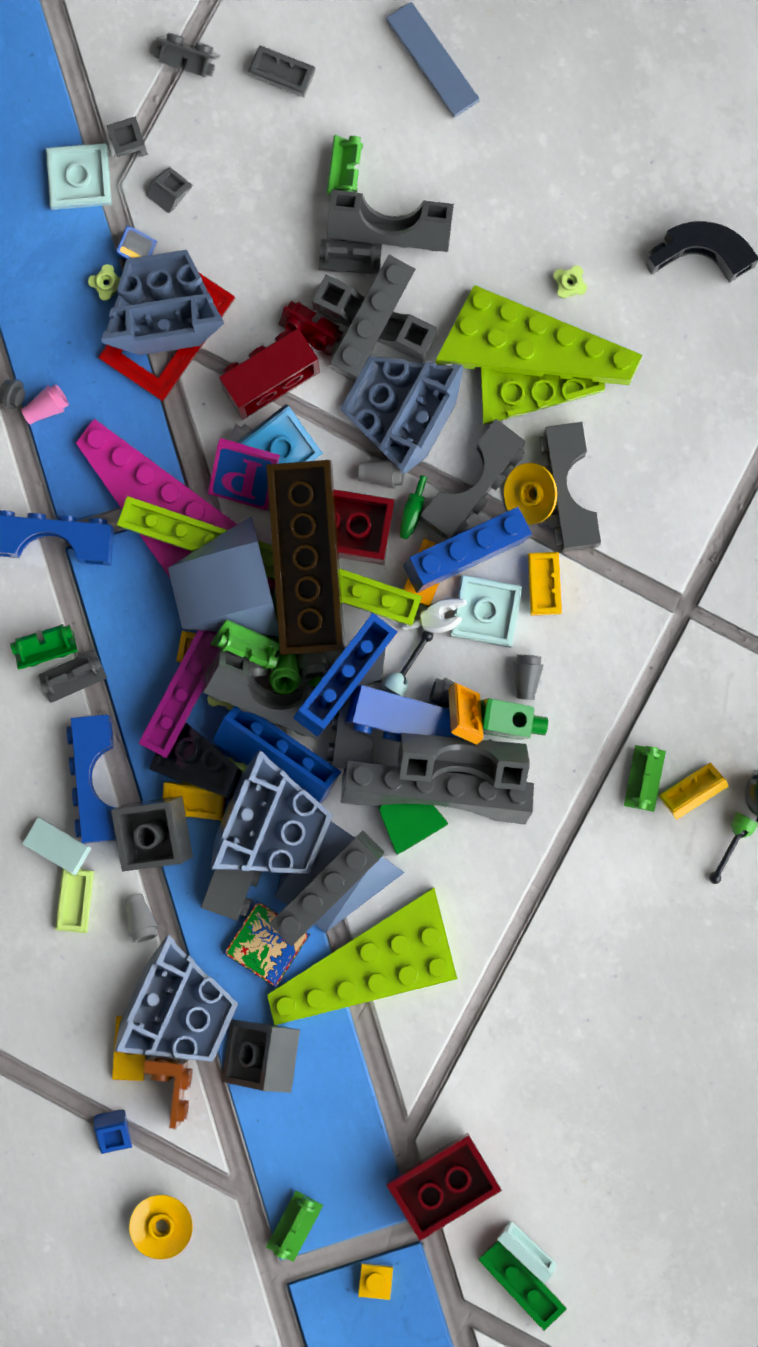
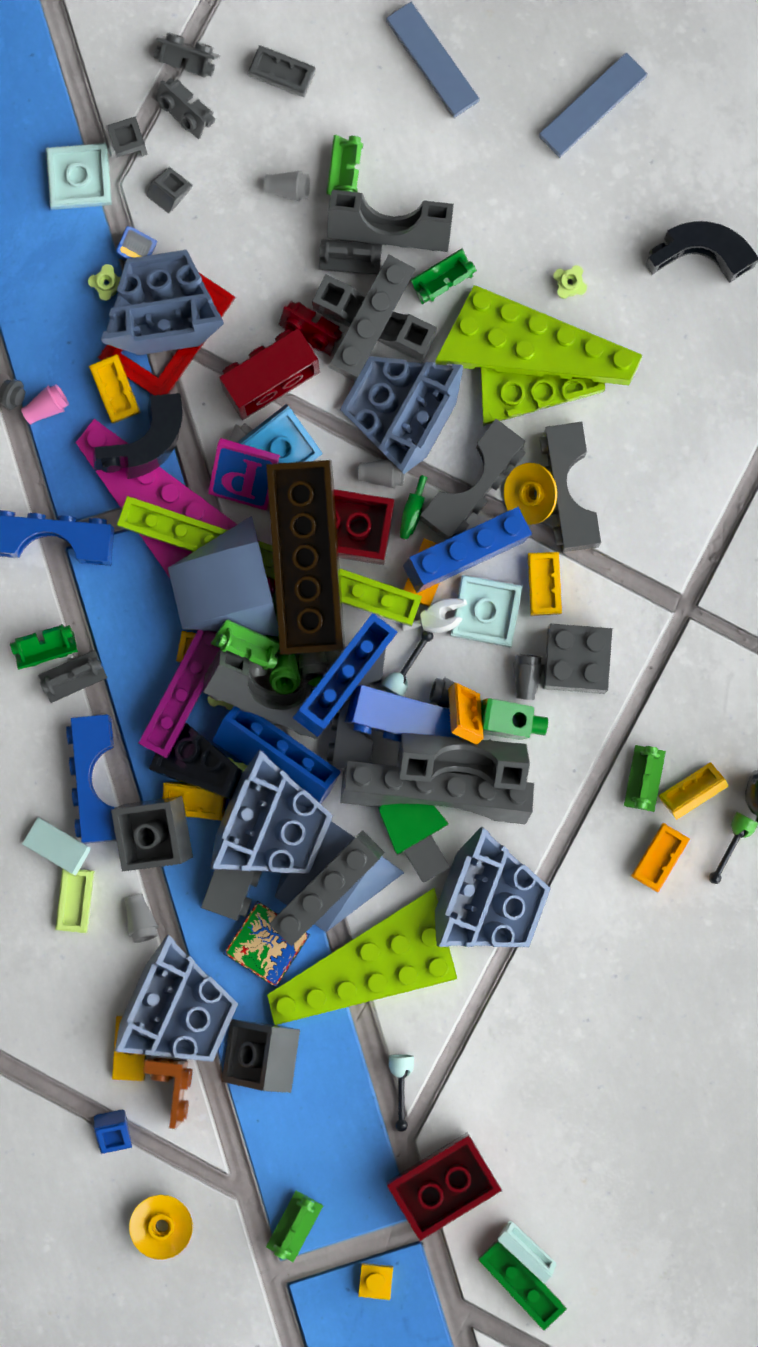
none -> yellow plate [89,354,141,424]
none -> black arch [93,393,183,479]
none -> dark grey hinge [155,78,216,139]
none -> light grey cone [264,171,310,202]
none -> hinge [389,1054,414,1132]
none -> dark grey panel [404,835,450,882]
none -> green hinge [410,248,477,305]
none -> sand blue wedge [435,827,551,947]
none -> sand blue tile [539,52,648,158]
none -> dark grey brick [543,623,613,694]
none -> light orange plate [630,823,690,893]

